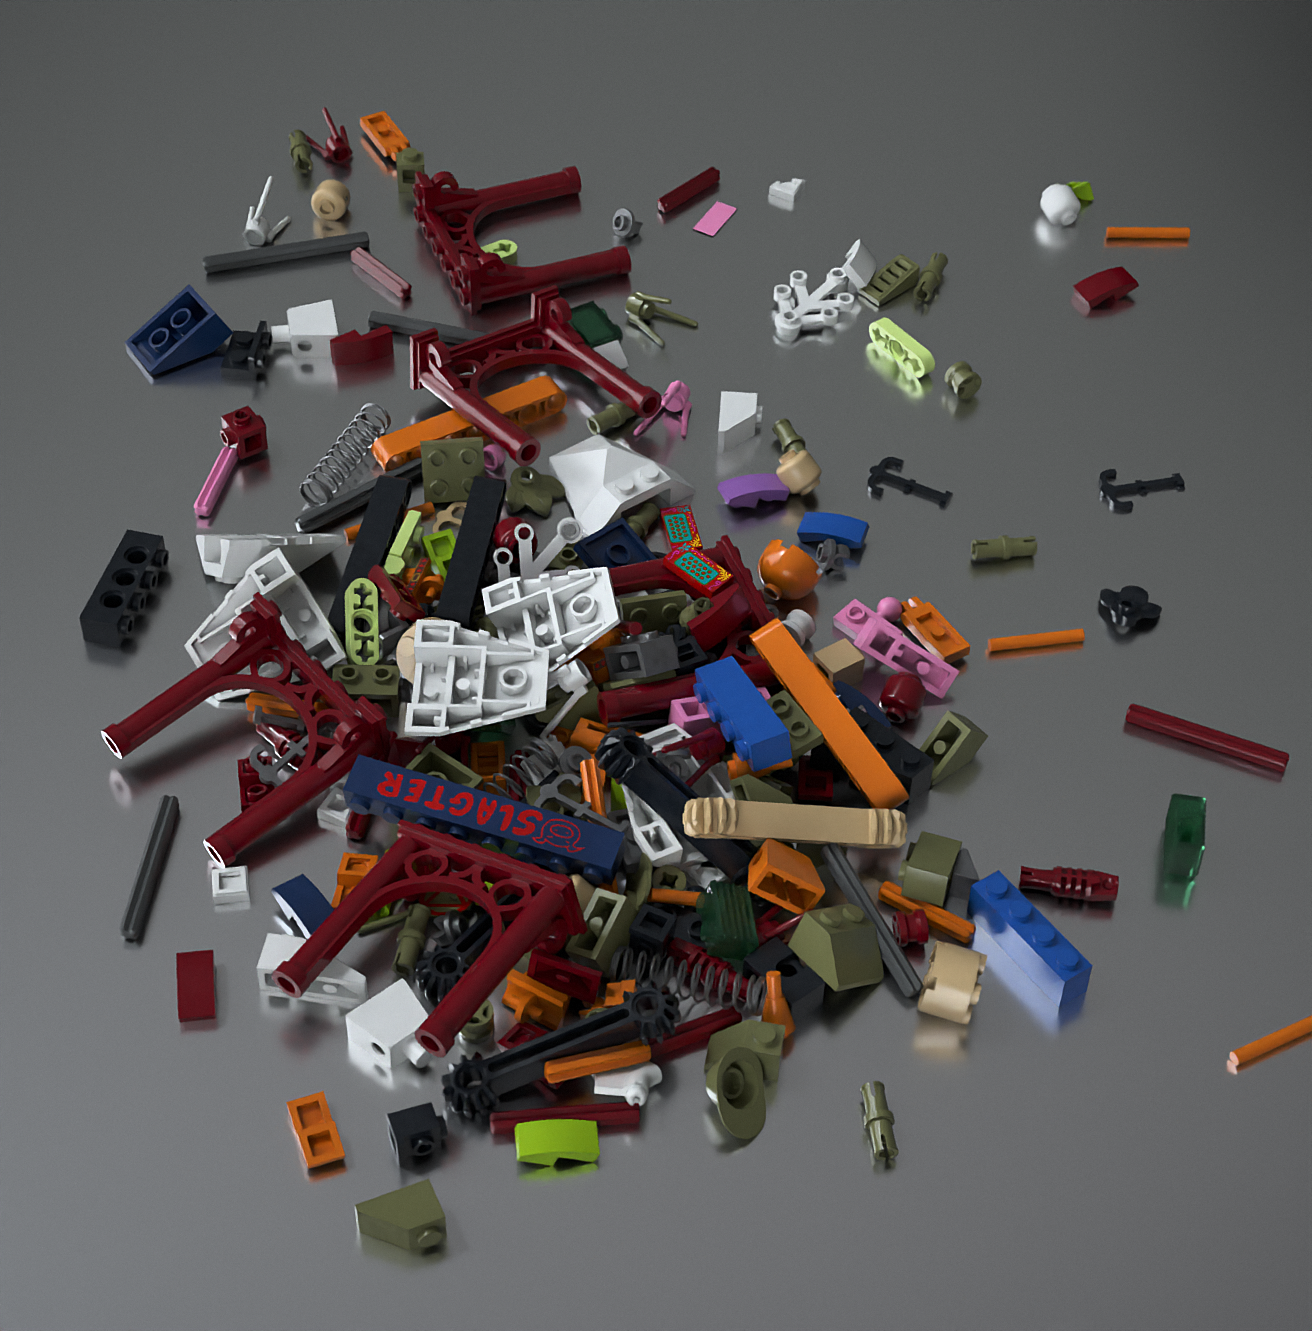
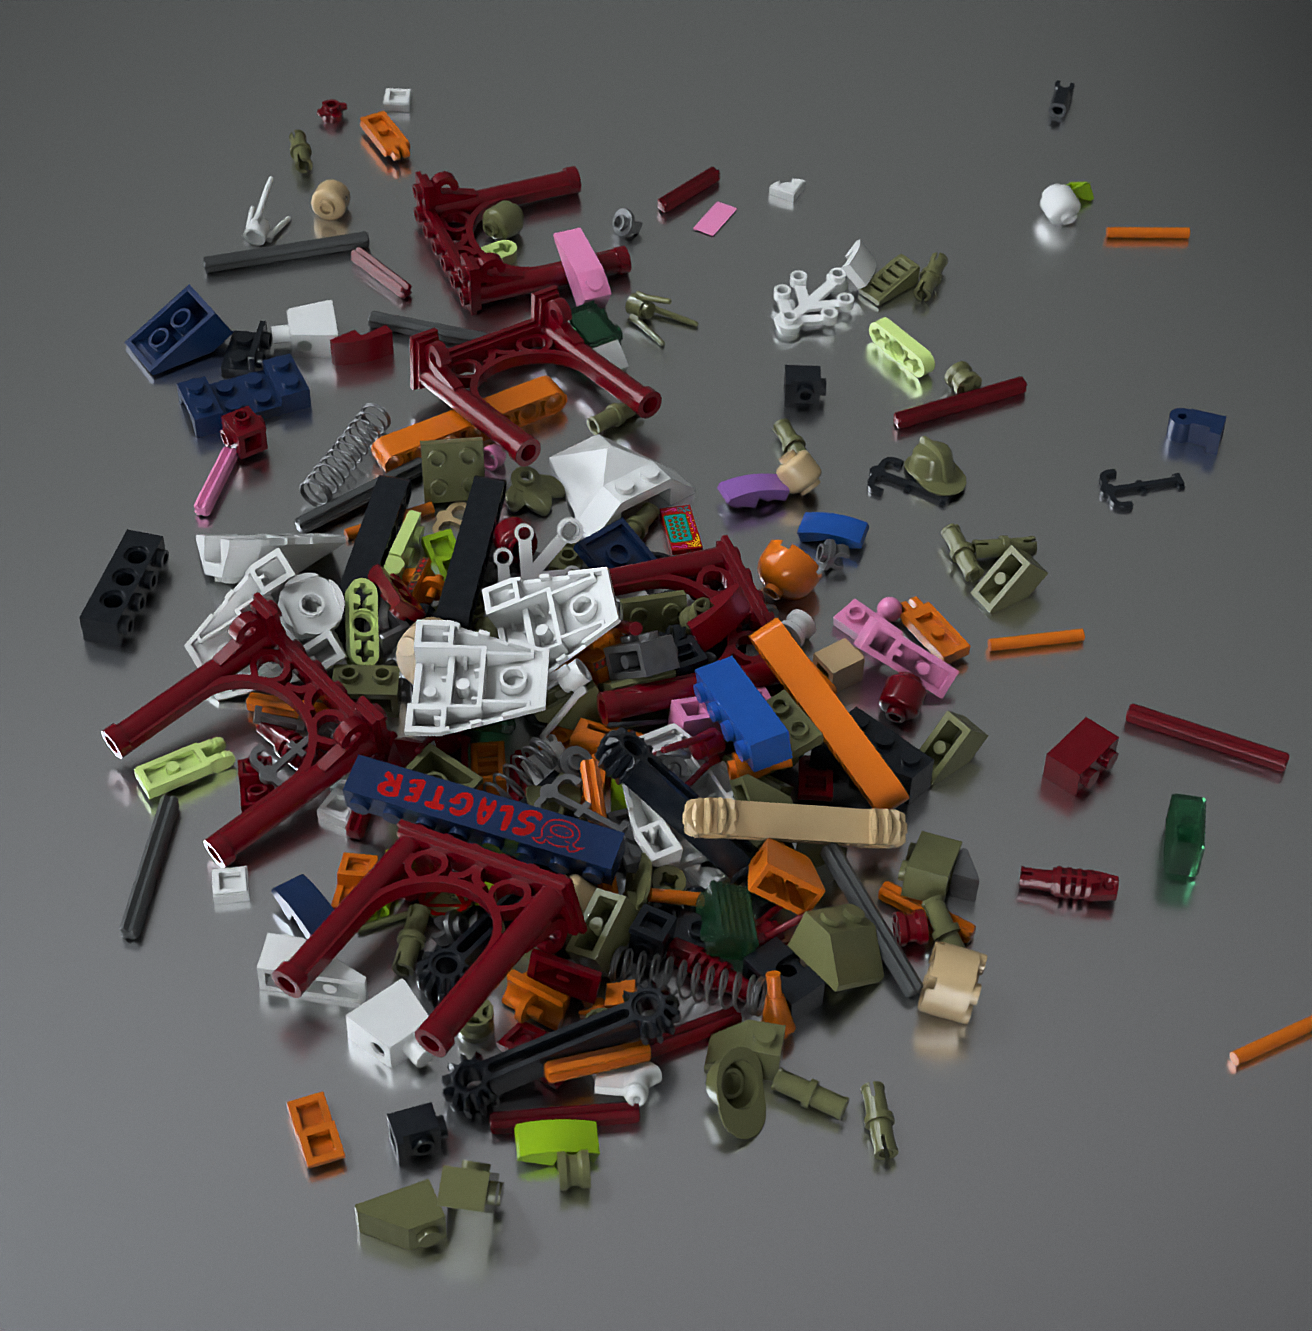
dark red slope [176,950,217,1022] -> none
dark red plant [306,107,353,163] -> none
olive brick [396,147,425,192] -> none
bright pink plant [633,380,692,437] -> none
red tile [663,541,734,599] -> none
white slope [717,391,762,454] -> none
dark blue slope [833,680,893,730] -> none
blue brick [967,870,1093,1008] -> none
dark red slope [1073,266,1139,309] -> none
black plate [1099,585,1162,627] -> none
none -> yellowish green hinge [134,736,236,799]
none -> dark blue piece [176,353,311,438]
none -> white plate [278,573,345,639]
none -> dark red plate [317,99,347,123]
none -> white tile [383,88,413,113]
none -> olive brick [437,1160,504,1213]
none -> olive head [483,200,524,241]
none -> bright pink slope [553,227,612,313]
none -> olive wheel [557,1149,591,1191]
none -> olive pin [771,1067,850,1120]
none -> black brick [783,365,826,407]
none -> dark red axle [893,376,1027,429]
none -> olive piece [904,436,967,496]
none -> olive pin [921,895,965,948]
none -> olive pin [941,523,984,582]
none -> olive slope [970,545,1048,614]
none -> dark red brick [1042,717,1119,797]
none -> black bar [1049,80,1075,118]
none -> dark blue leg [1166,408,1227,455]

